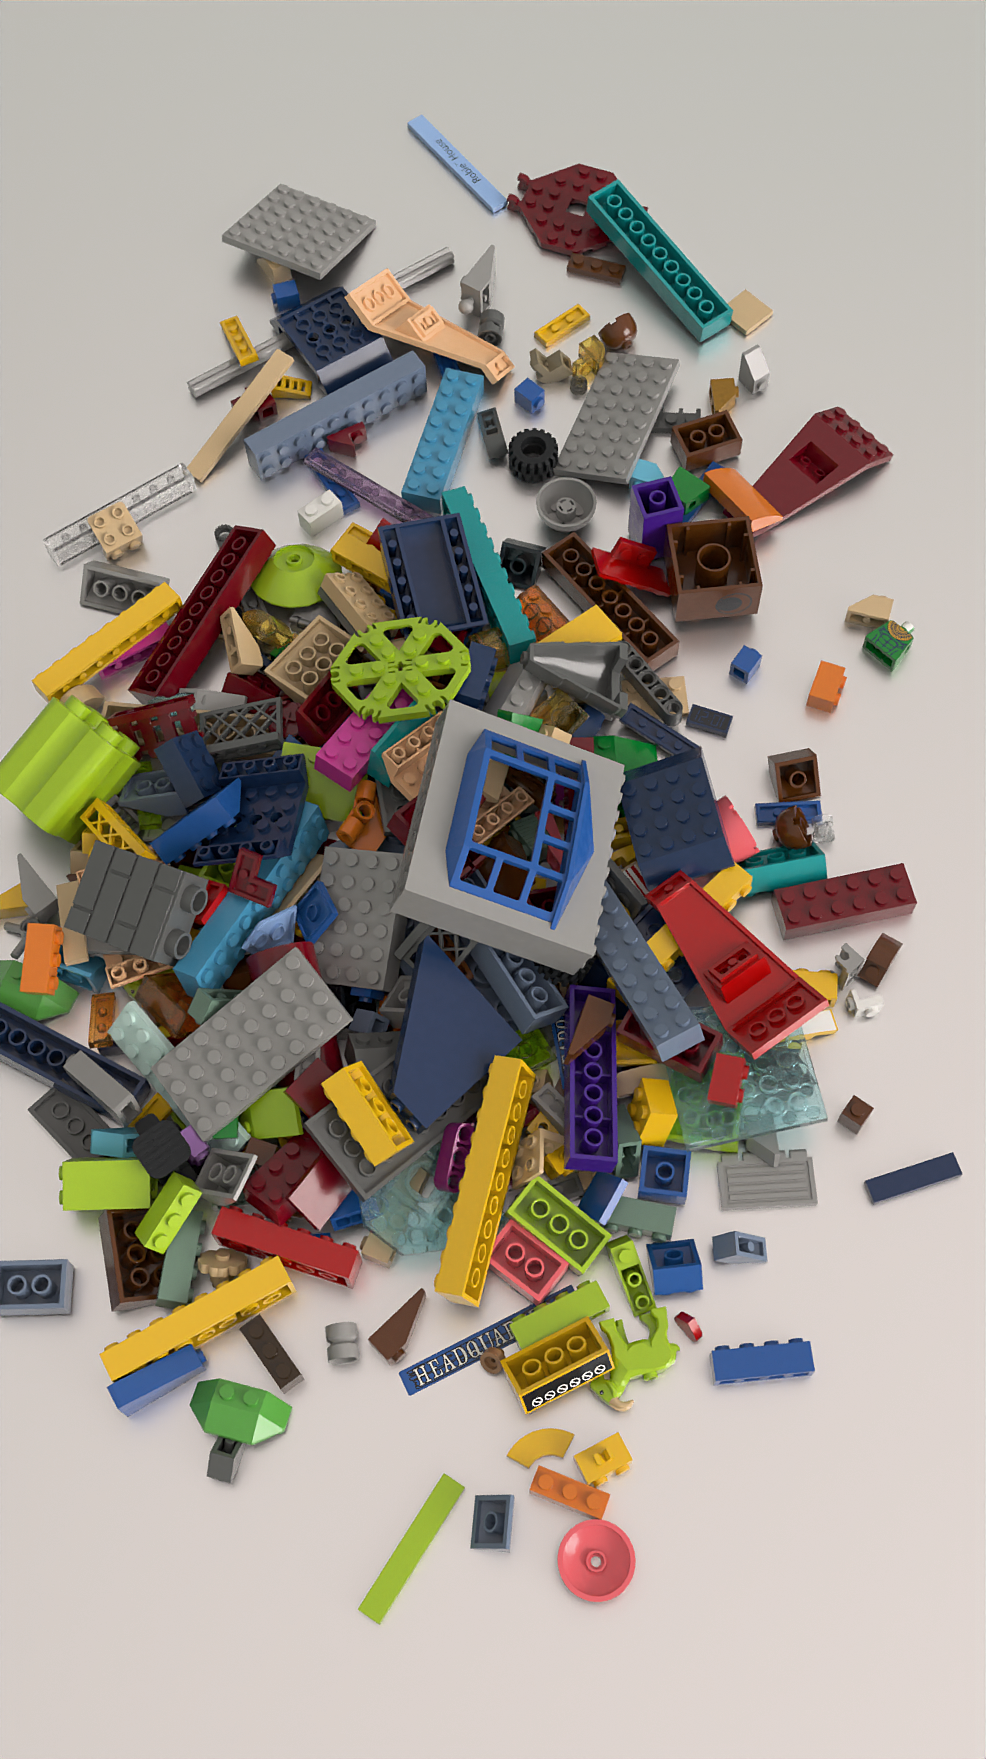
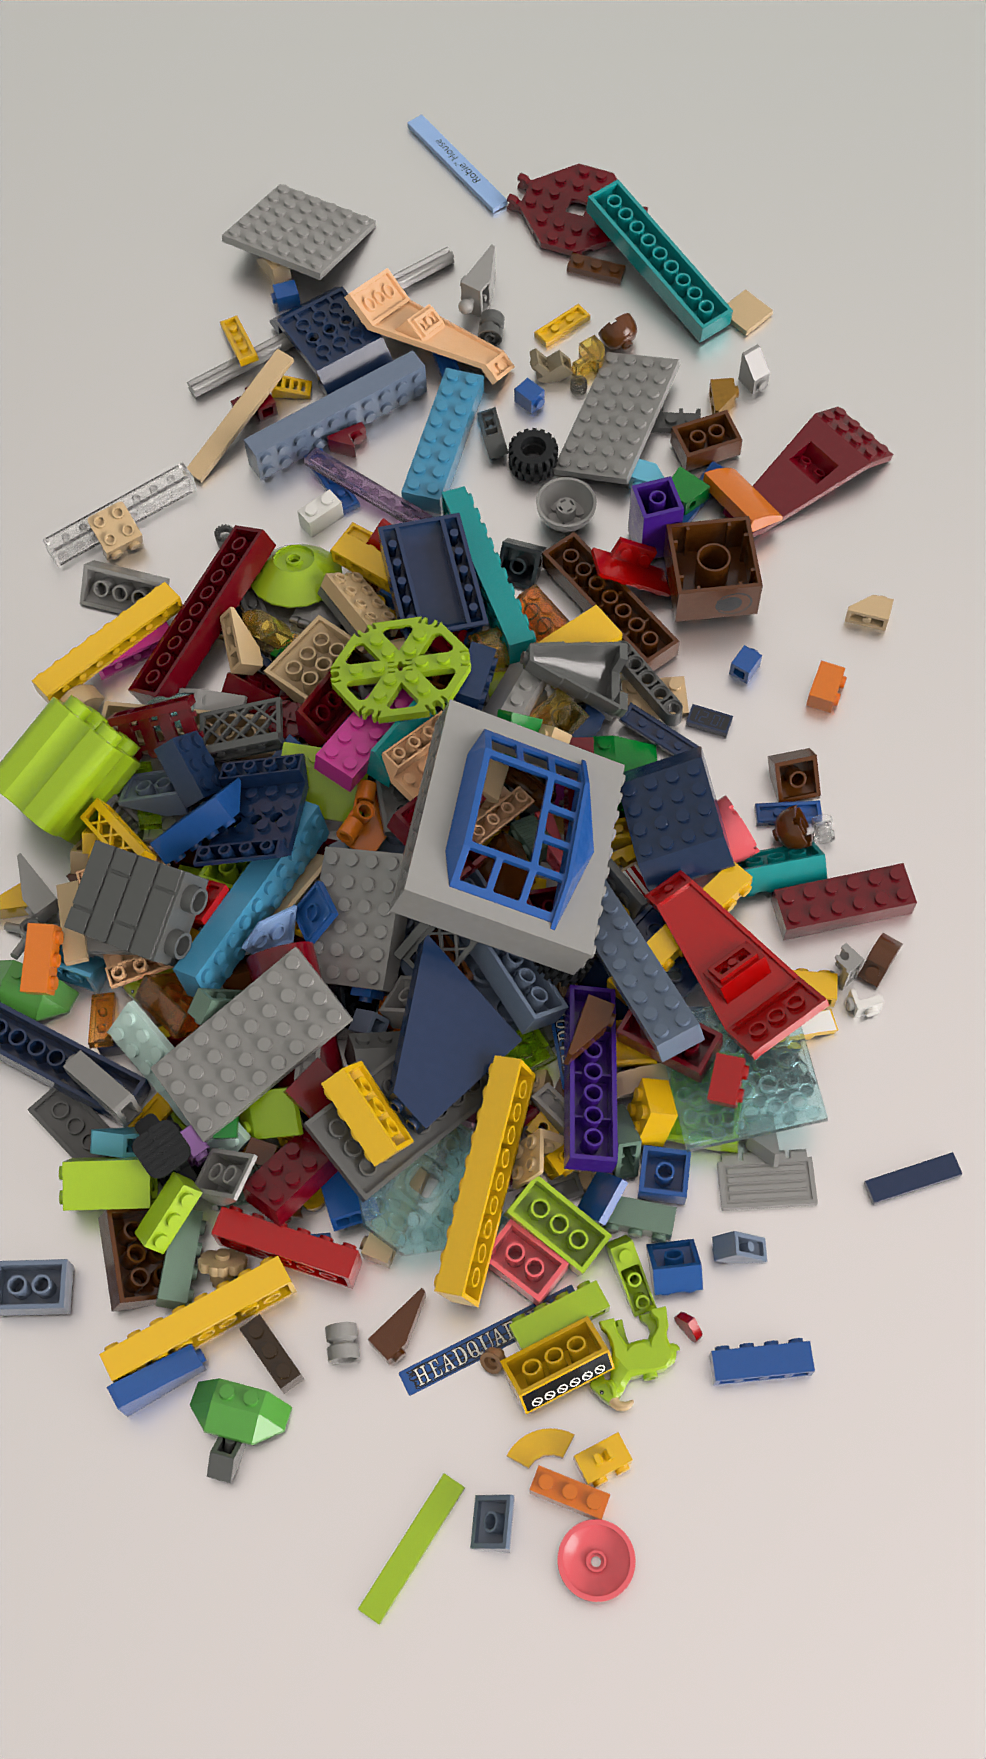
dark red tile [228,847,278,908] -> none
tile [285,1151,352,1231] -> none
magenta beam [434,1122,475,1193] -> none
reddish brown brick [837,1095,874,1135] -> none
green torso [862,620,914,671] -> none

